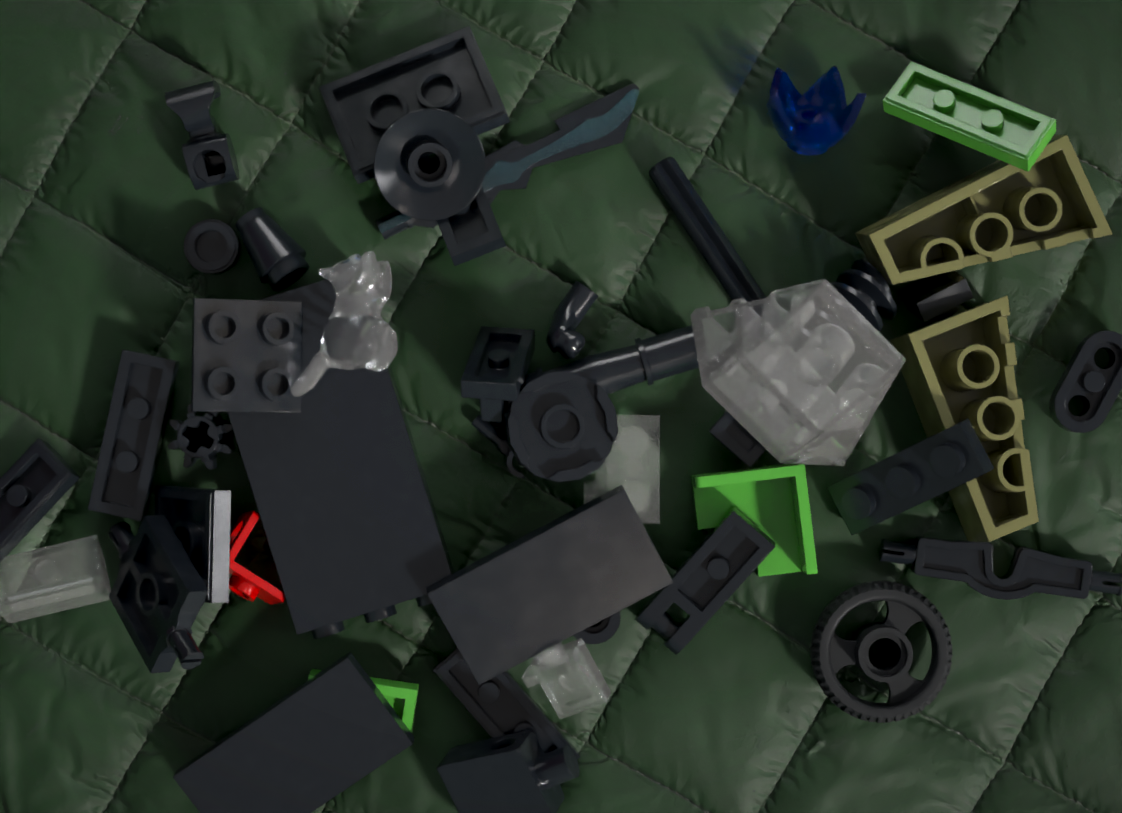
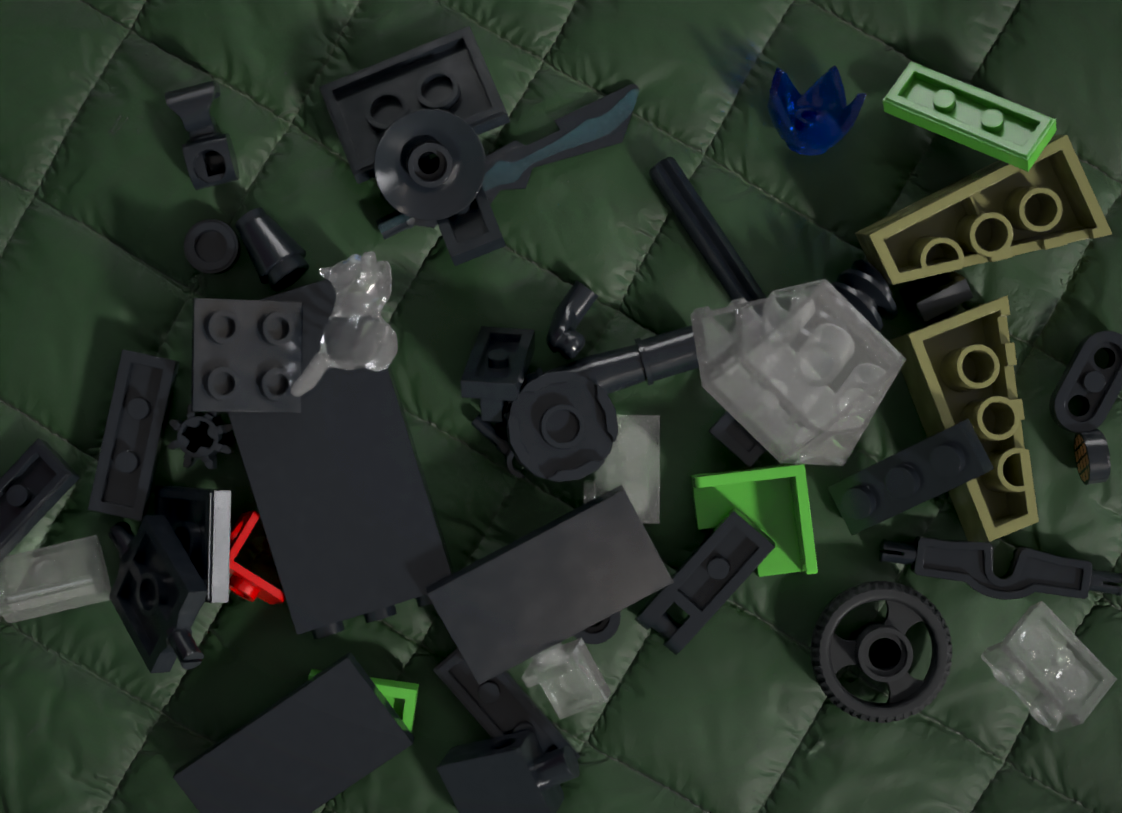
none -> clear bracket [981,601,1117,732]
none -> black tile [1074,429,1111,485]

